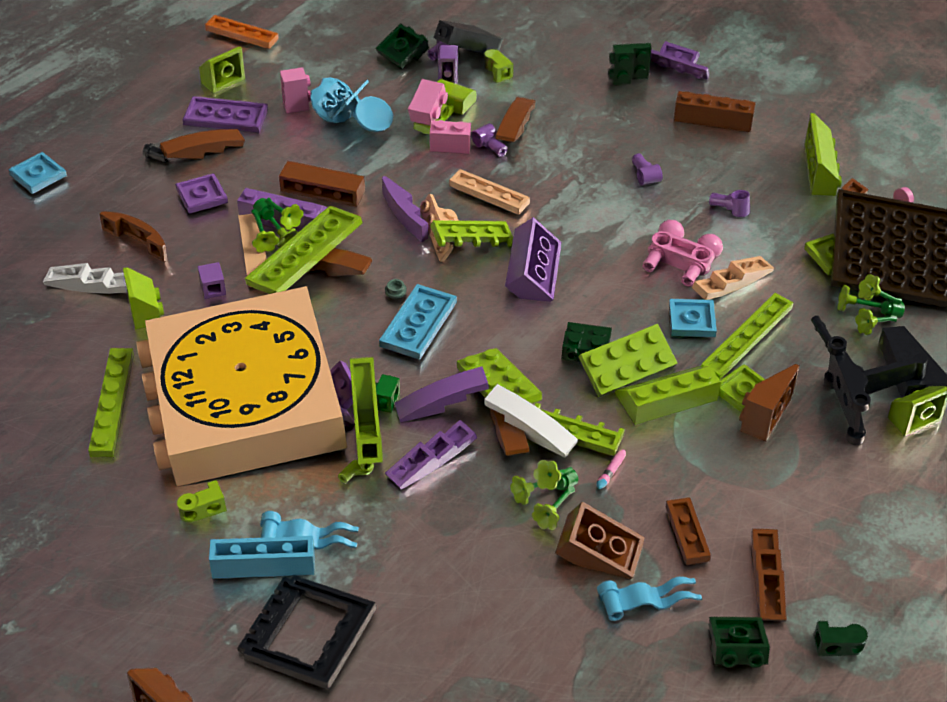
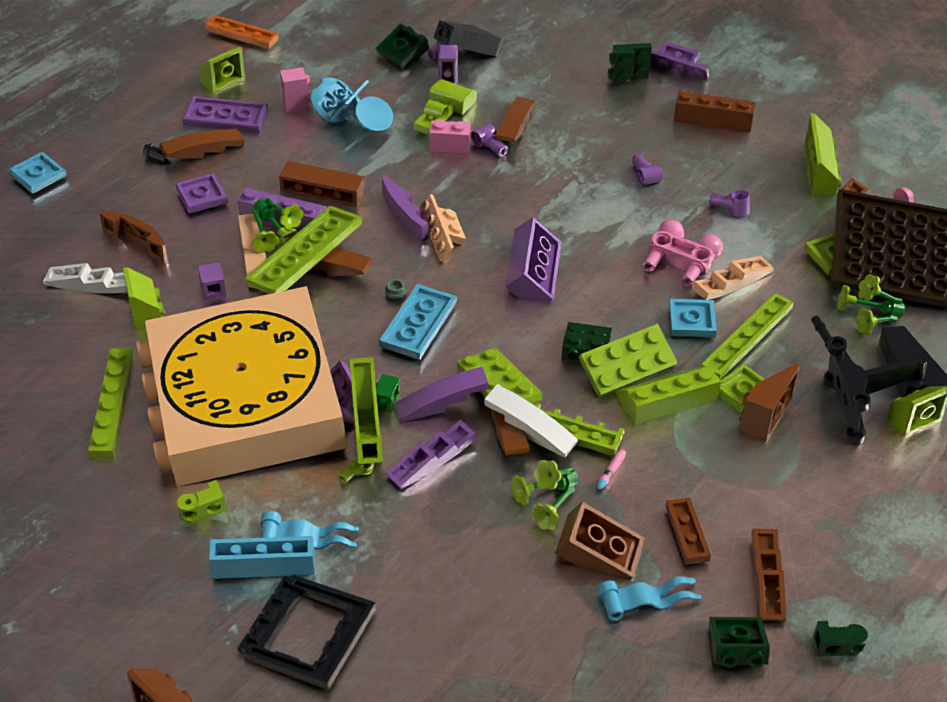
bright pink brick [408,79,448,126] -> none
lime hinge [430,220,513,247] -> none
light nougat plate [449,169,530,215] -> none
lime leg [484,49,513,83] -> none

